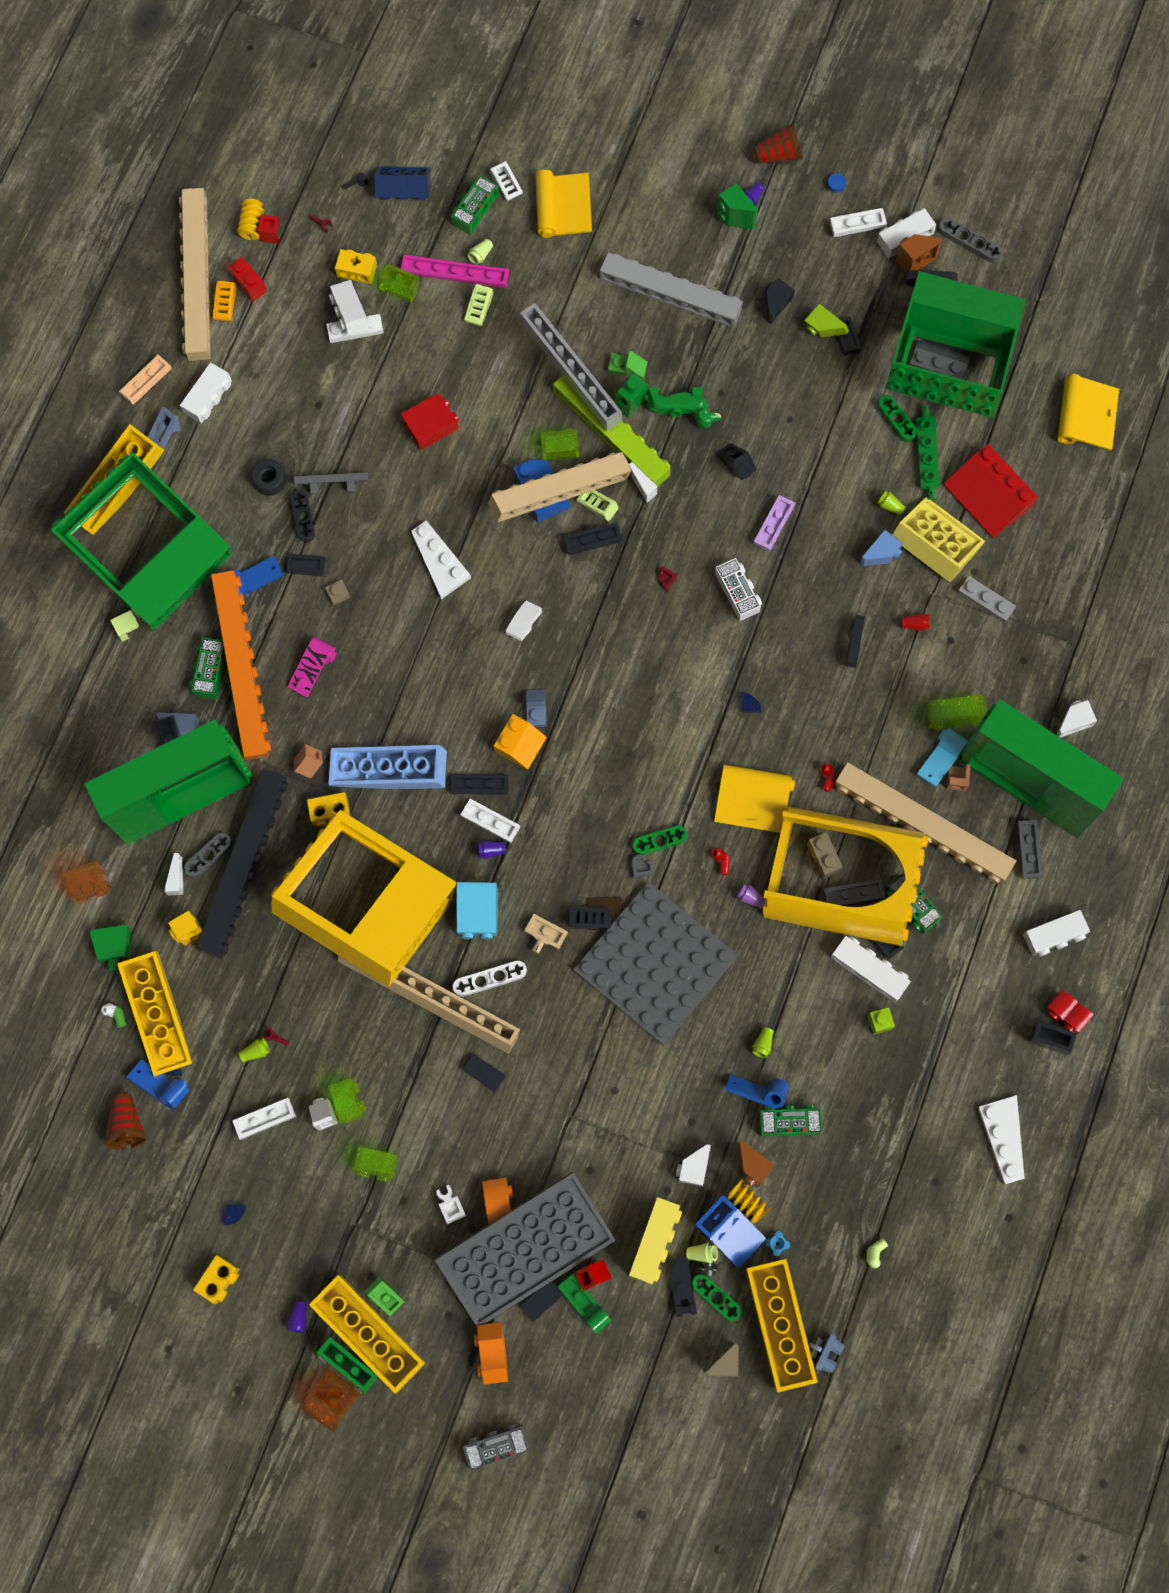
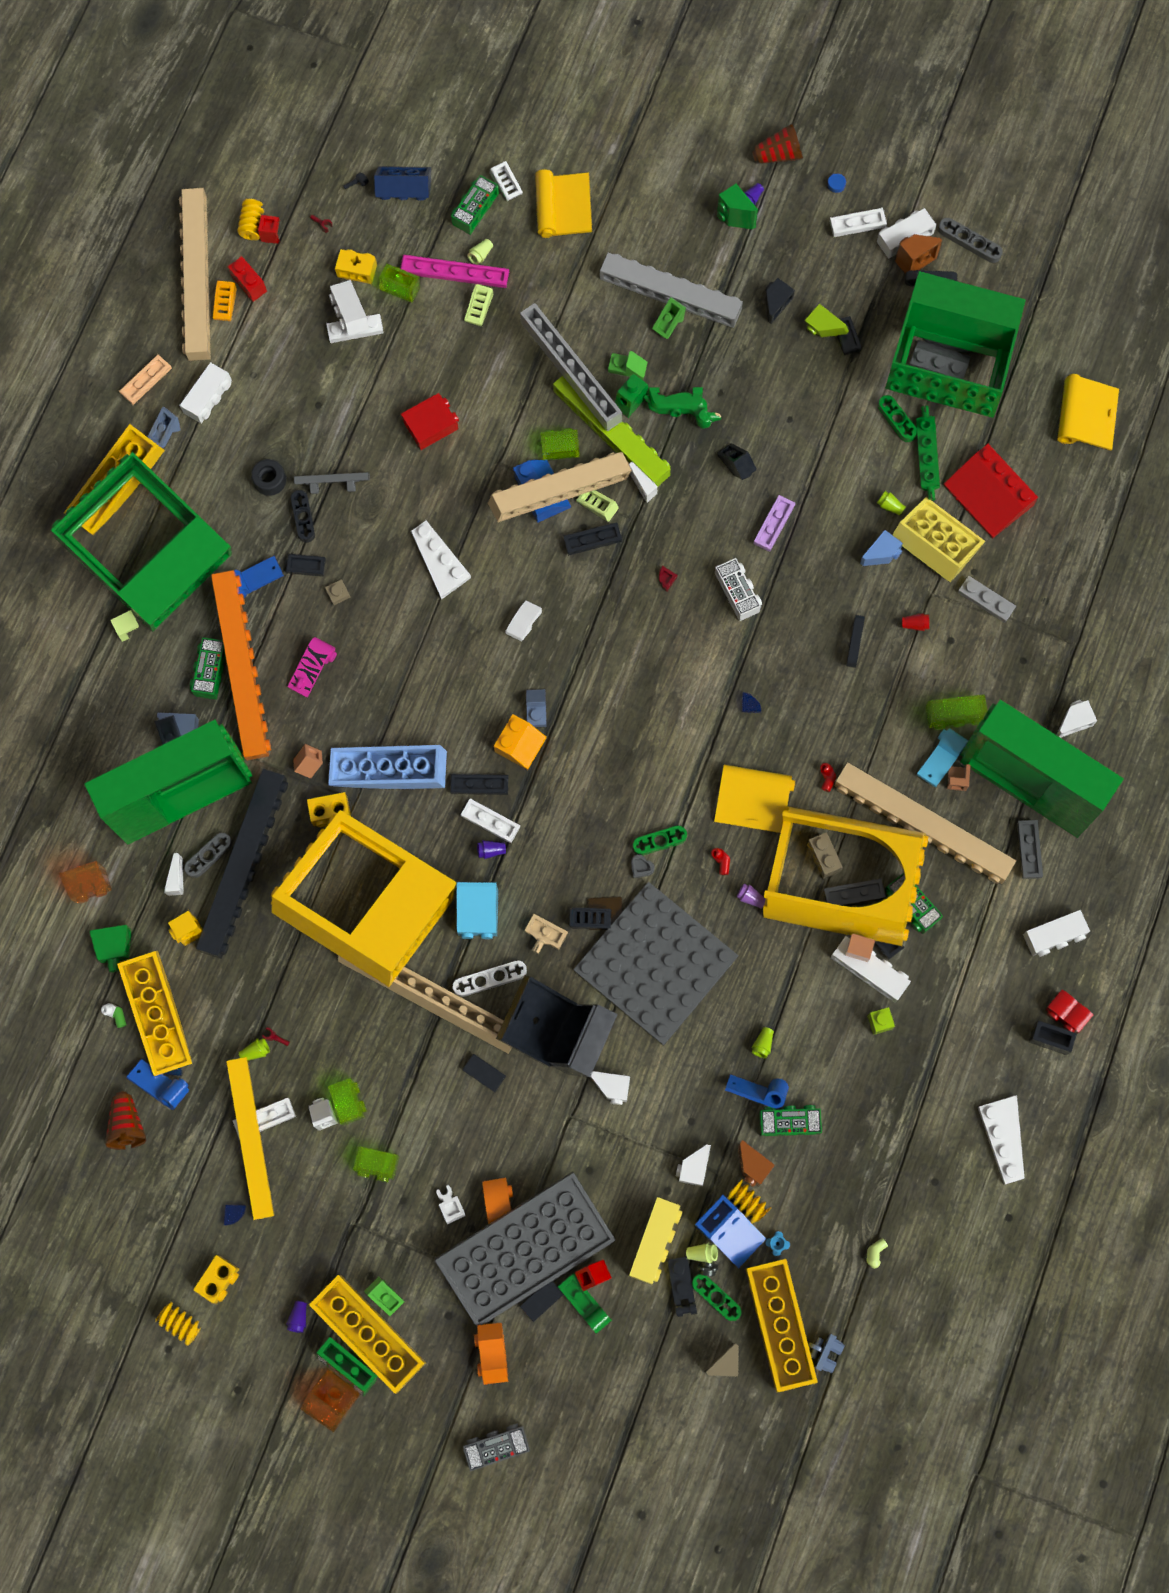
none -> yellow piece [155,1302,201,1346]
none -> yellow tile [227,1057,274,1220]
none -> black container [496,975,618,1077]
none -> white slope [590,1071,630,1105]
none -> bright green slope [652,297,686,339]
none -> nougat panel [845,934,875,962]

